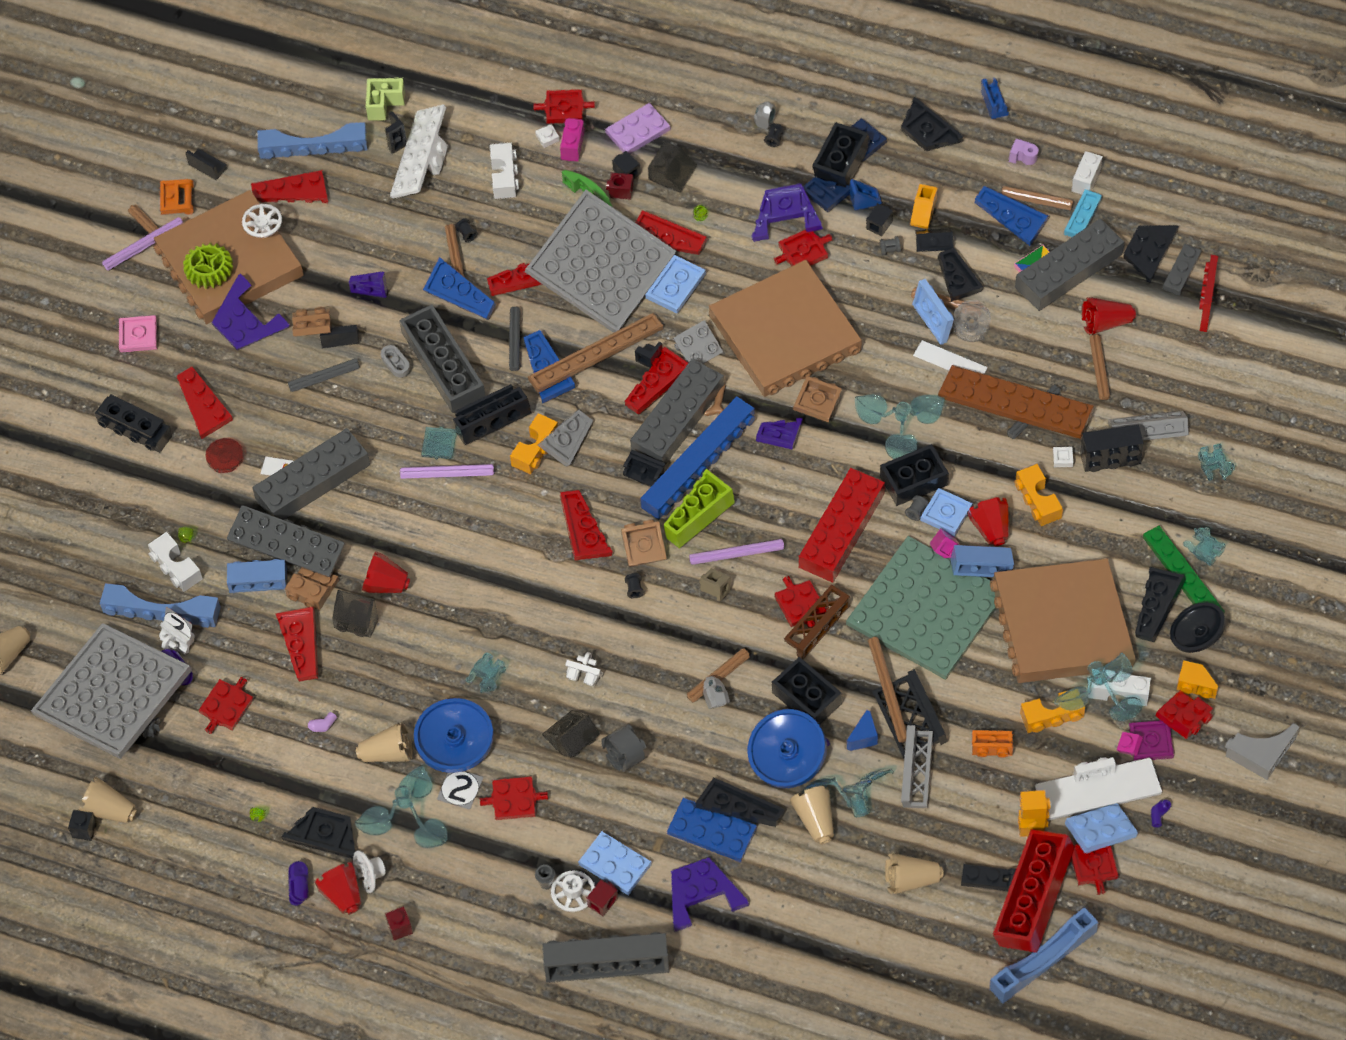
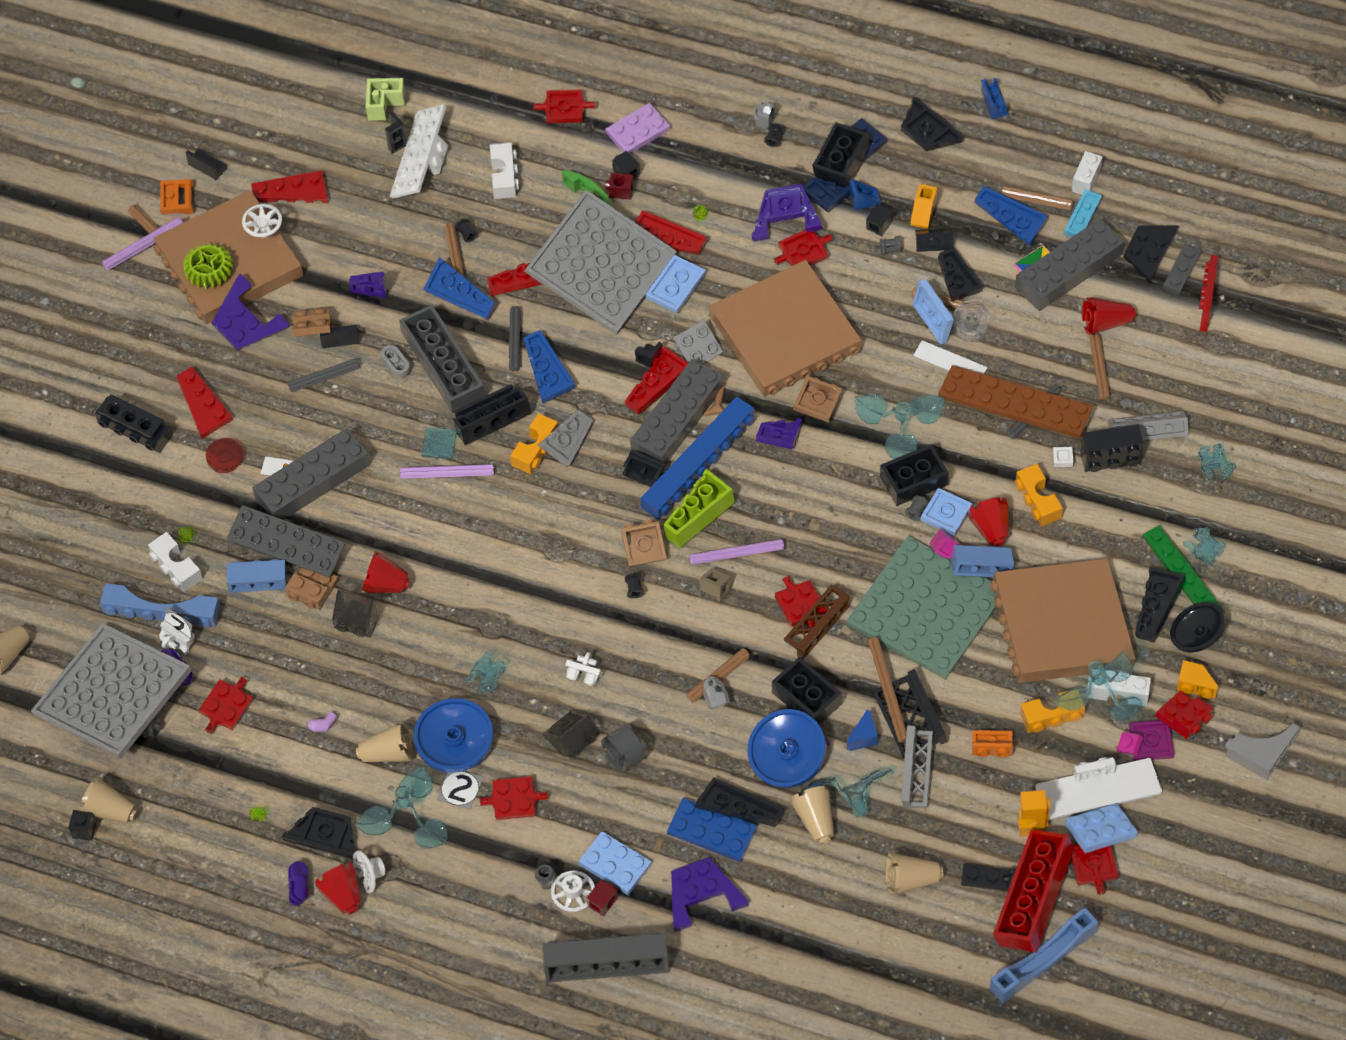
bright pink tile [119,315,157,352] -> none
medium blue arch [258,122,367,159] -> none
red wing [276,607,318,682] -> none
dark red brick [385,906,413,941] -> none
medium nougat tile [528,313,663,393] -> none
white plate [535,124,560,148] -> none
dark pink brick [560,118,585,162] -> none
red wing [560,490,613,560] -> none
clear smoke slope [648,141,697,193] -> none
red brick [799,468,885,583] -> none
lavender leg [1009,139,1038,165] -> none
dark purple arm [1151,799,1171,828] -> none

